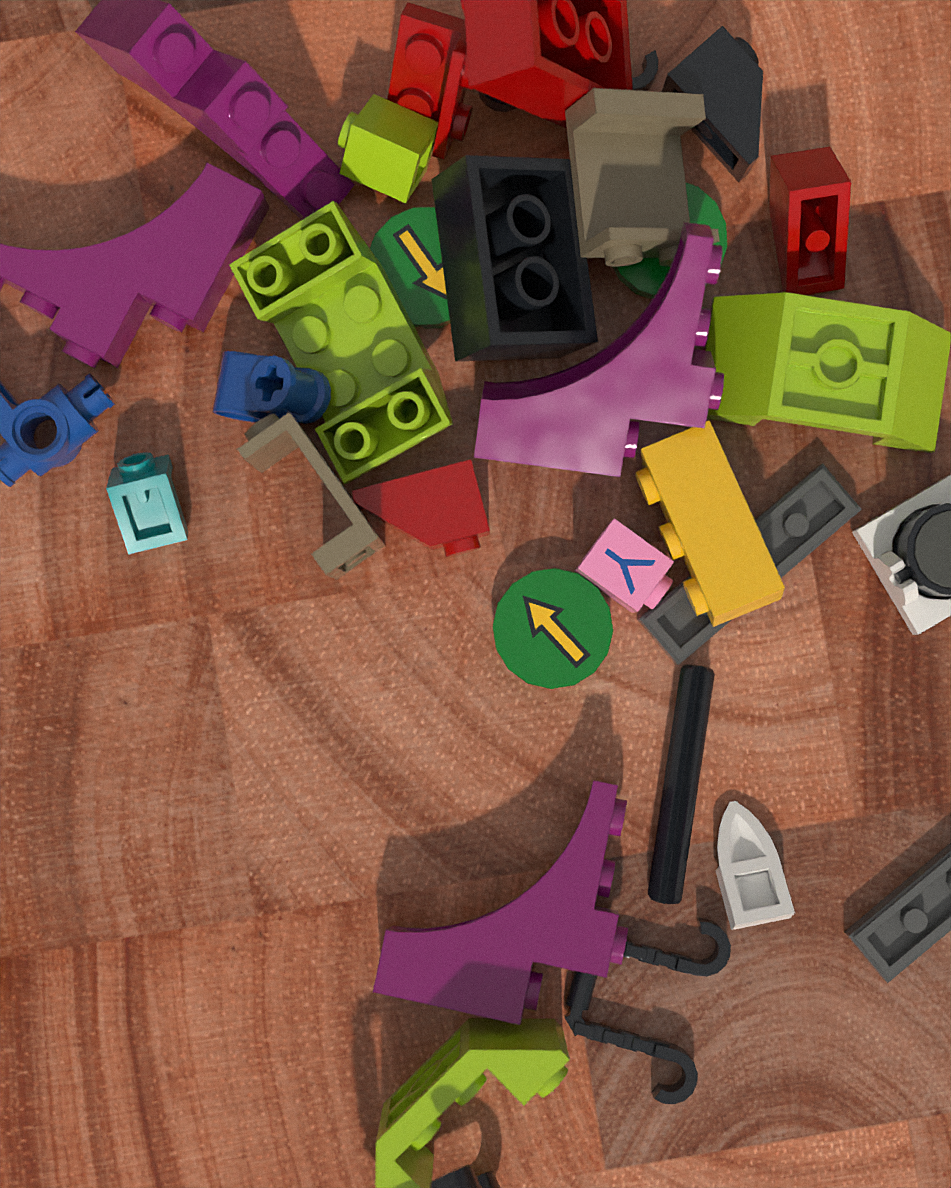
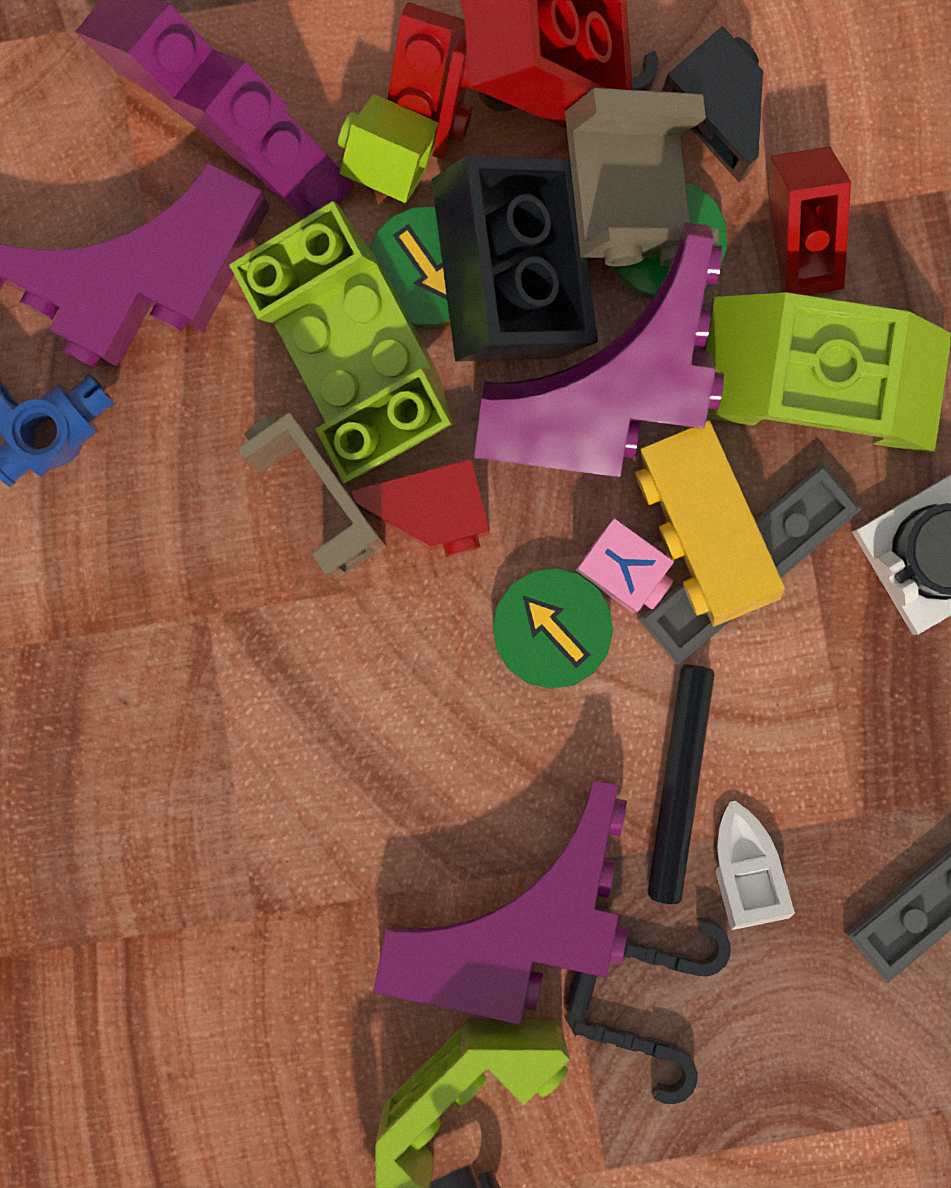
bracket [106,452,189,555] -> none
blue piece [212,351,331,424] -> none

